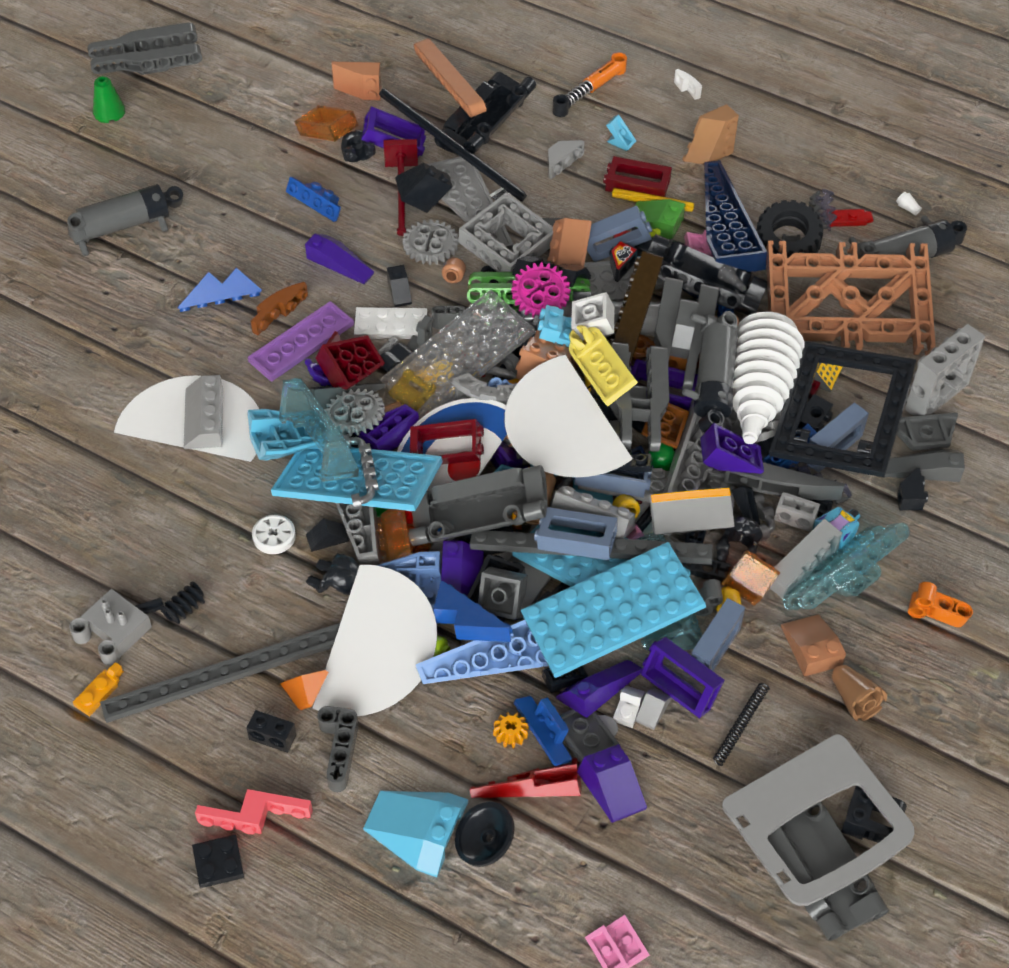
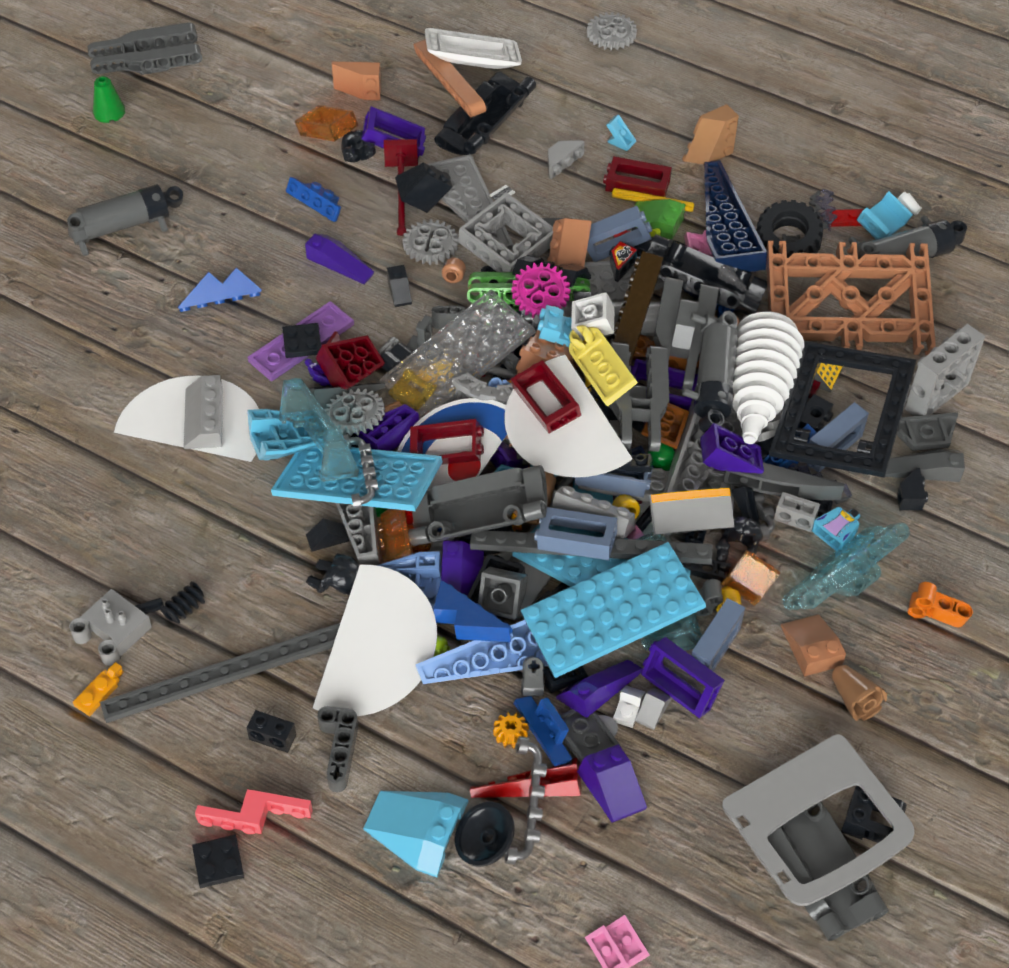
dark orange slope [251,282,308,335] -> none
white wheel [252,514,296,554] -> none
orange slope [280,670,329,710] -> none
white plate [354,307,427,339] -> none
black axle [379,88,527,202] -> none
piece [553,52,627,117] -> none
white slope [674,69,702,100] -> none
black piece [713,683,770,766] -> none
light grey wedge [765,518,842,599] -> none
none -> black plate [282,323,321,358]
none -> white wedge [425,28,522,69]
none -> flat silver bar [504,736,547,865]
none -> dark red piece [510,360,582,434]
none -> dark grey piece [521,656,544,696]
none -> light grey gear [587,12,637,50]
none -> medium azure panel [857,191,913,240]

